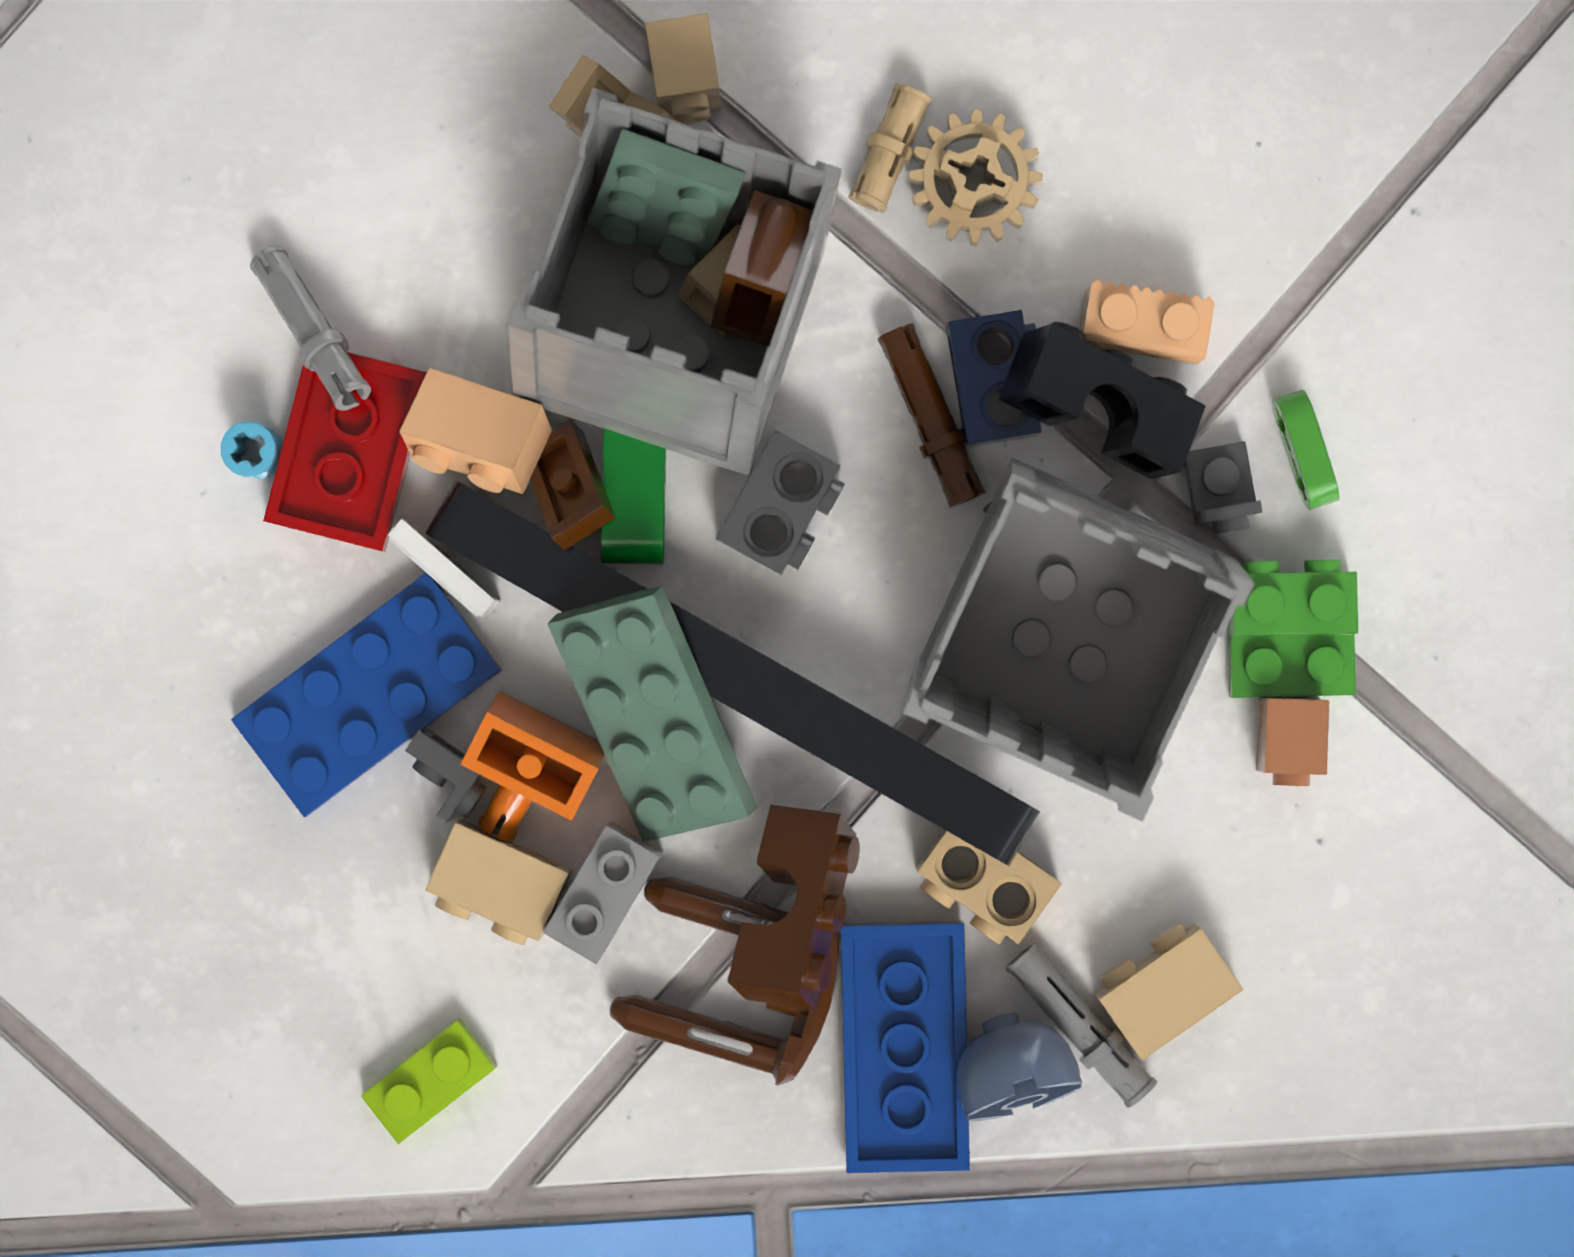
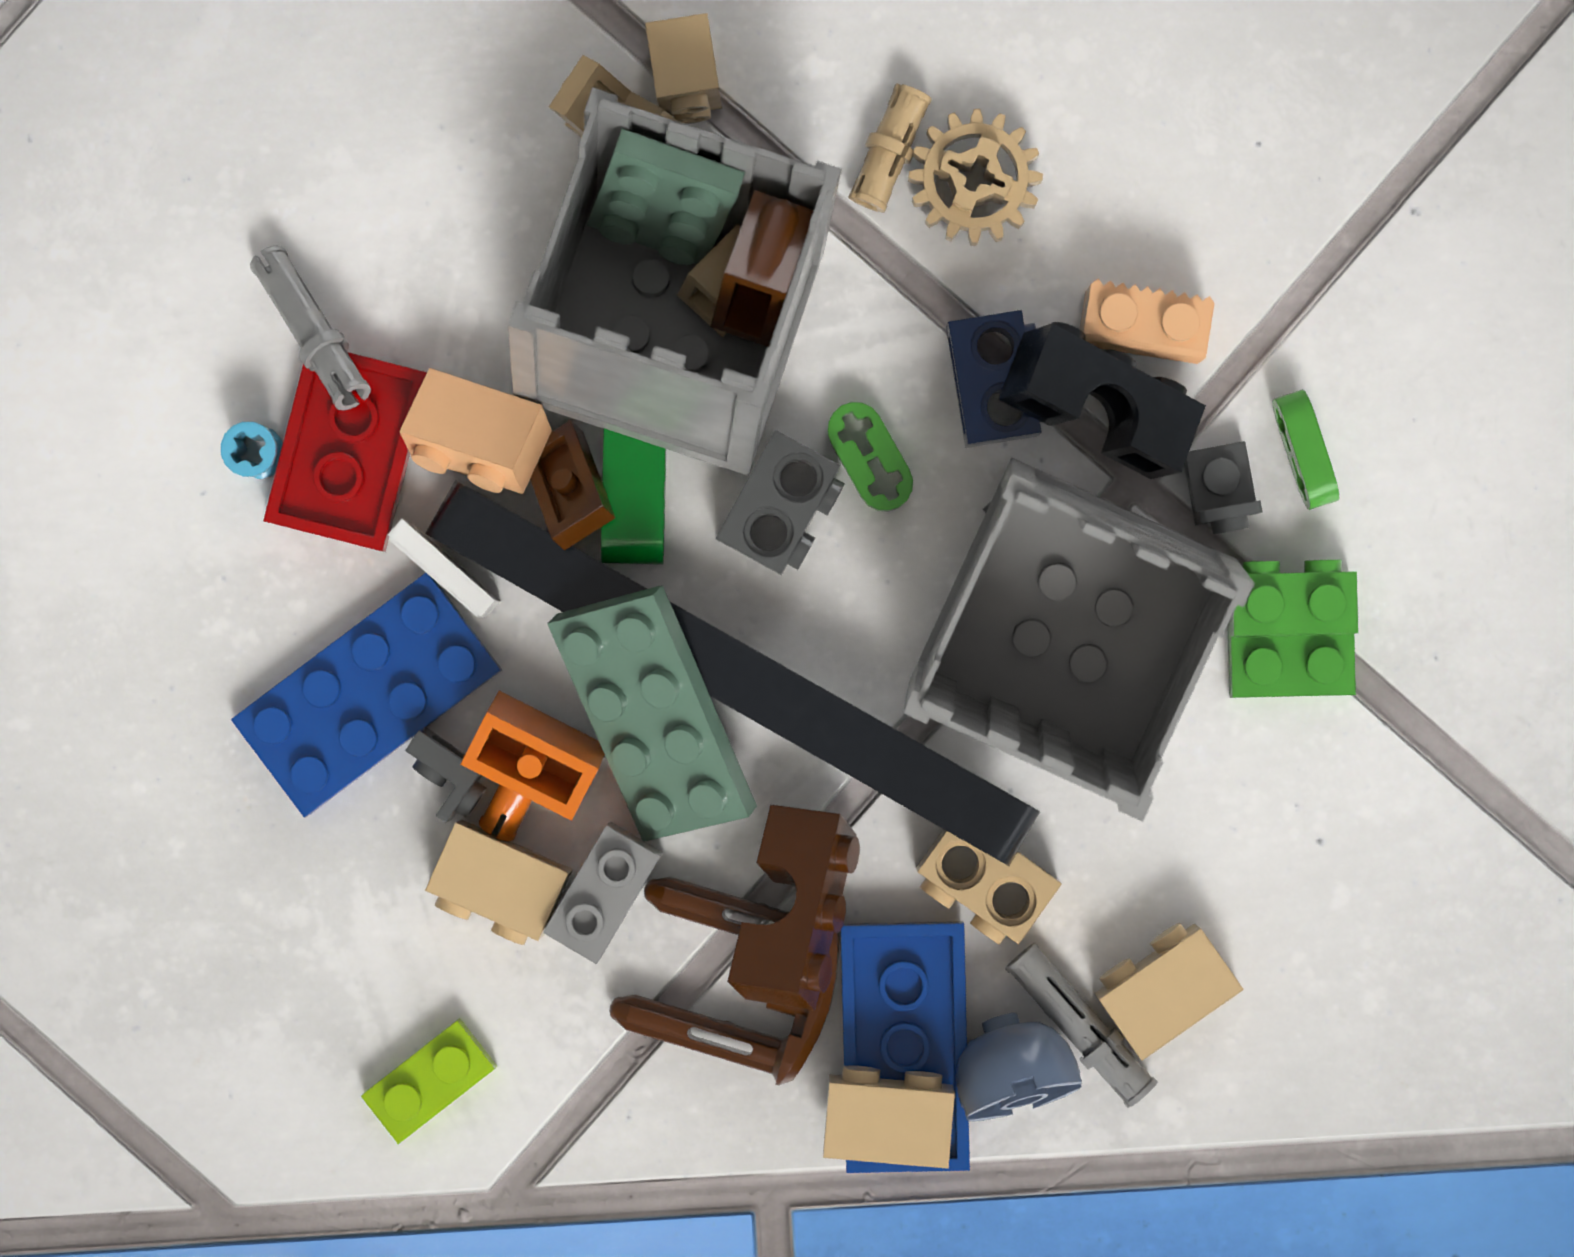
reddish brown pin [877,323,986,508] -> none
nougat brick [1257,697,1329,786] -> none
none -> tan brick [823,1066,955,1169]
none -> bright green beam [828,402,913,512]

